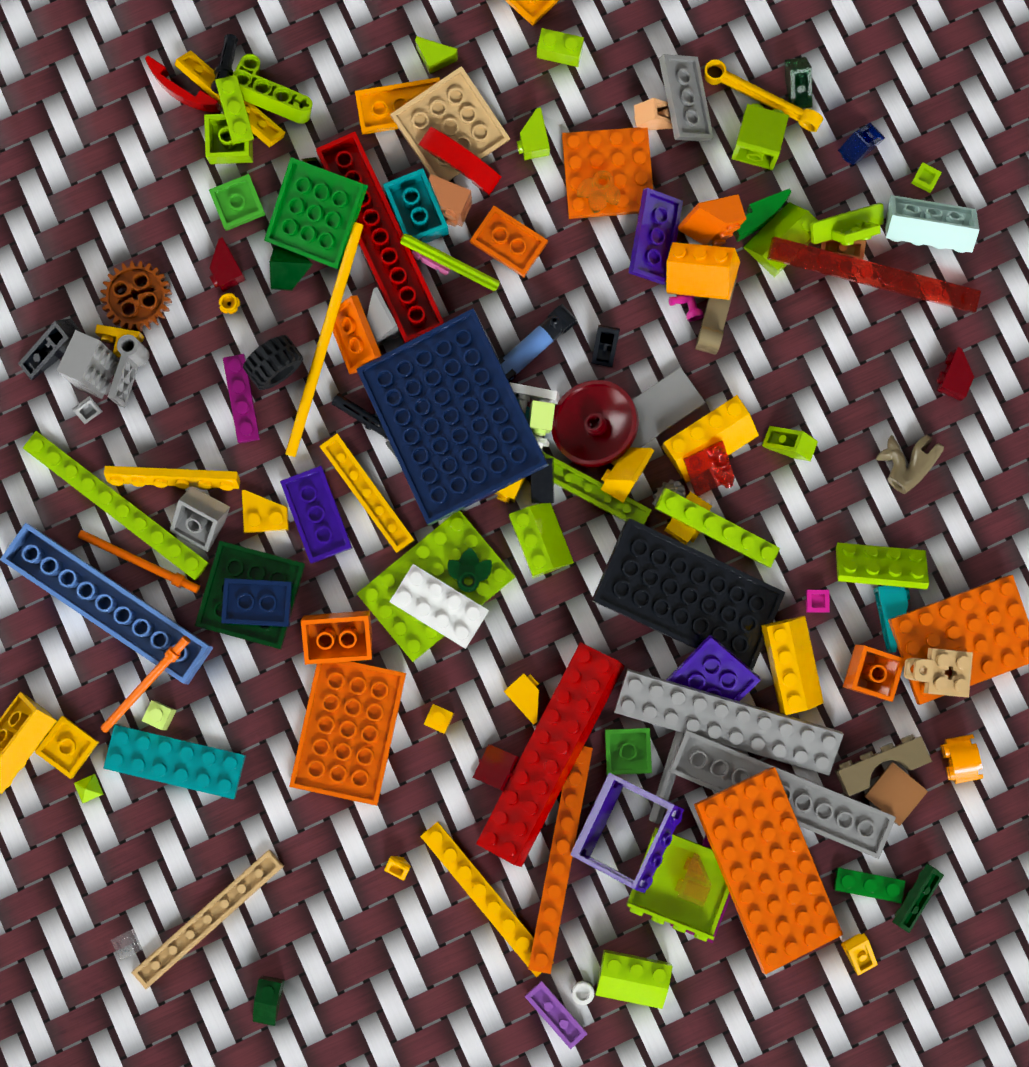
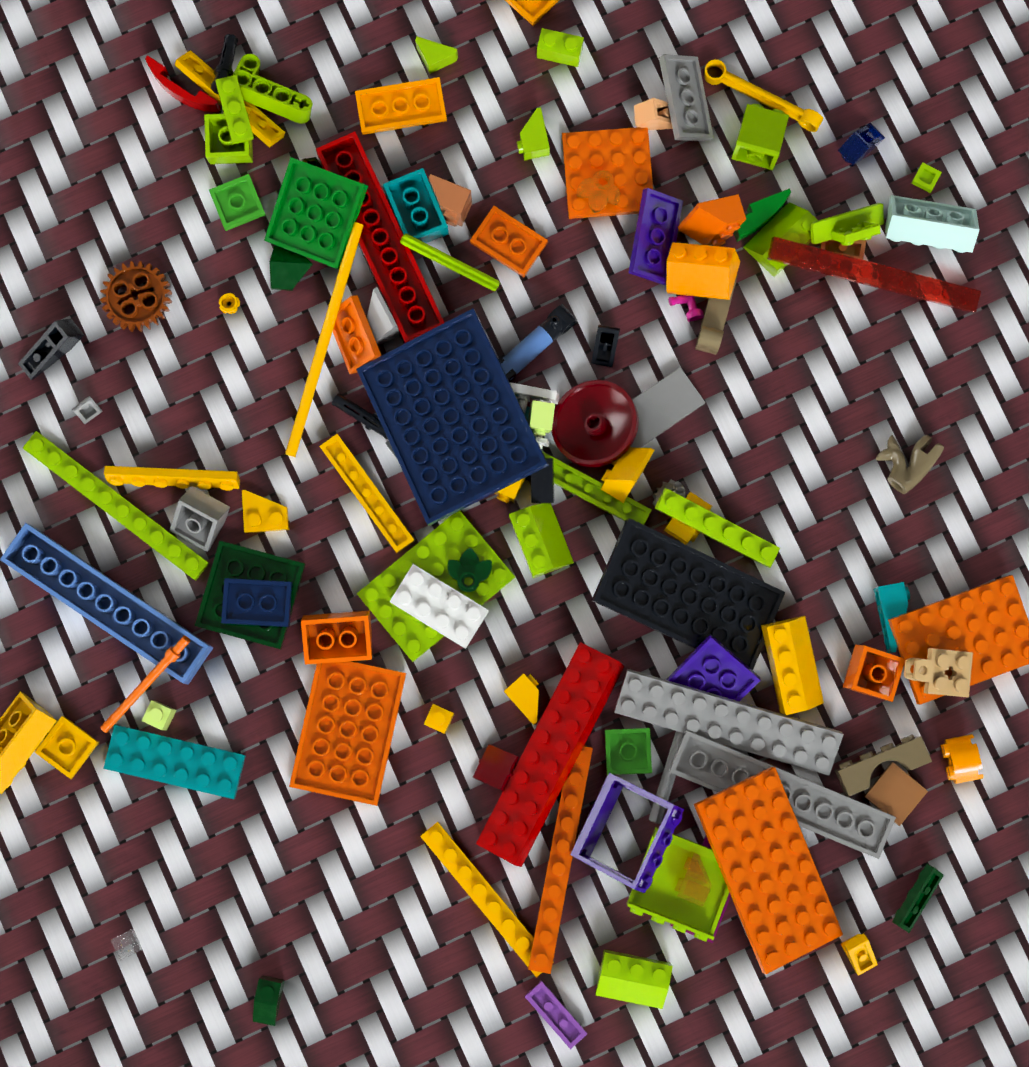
light grey brick [56,330,120,399] -> none
lime slope [74,774,104,804] -> none
orange bar [78,530,200,593] -> none
yellow slope [95,324,144,358] -> none
light grey piece [107,335,150,408] -> none
tan tile [131,849,284,989] -> none
dark red slope [209,237,246,292] -> none
magenta plate [223,354,260,444] -> none
black tyre [243,335,303,390] -> none
dark purple plate [280,466,352,564] -> none
yellow slope [384,856,411,880] -> none
tan plate [390,66,510,181] -> none
bright pink axle [412,250,451,275] -> none
red slope [418,126,501,195] -> none
white tile [571,981,594,1005] -> none
yellow slope [662,395,759,483] -> none
clear red hinge [683,440,735,496] -> none
lime slope [762,426,818,462] -> none
clear green slope [785,57,812,109] -> none
dark pink plate [806,590,830,613] -> none
green plate [833,867,905,903] -> none
lime plate [836,543,929,589] -> none
dark red slope [936,347,974,401] -> none

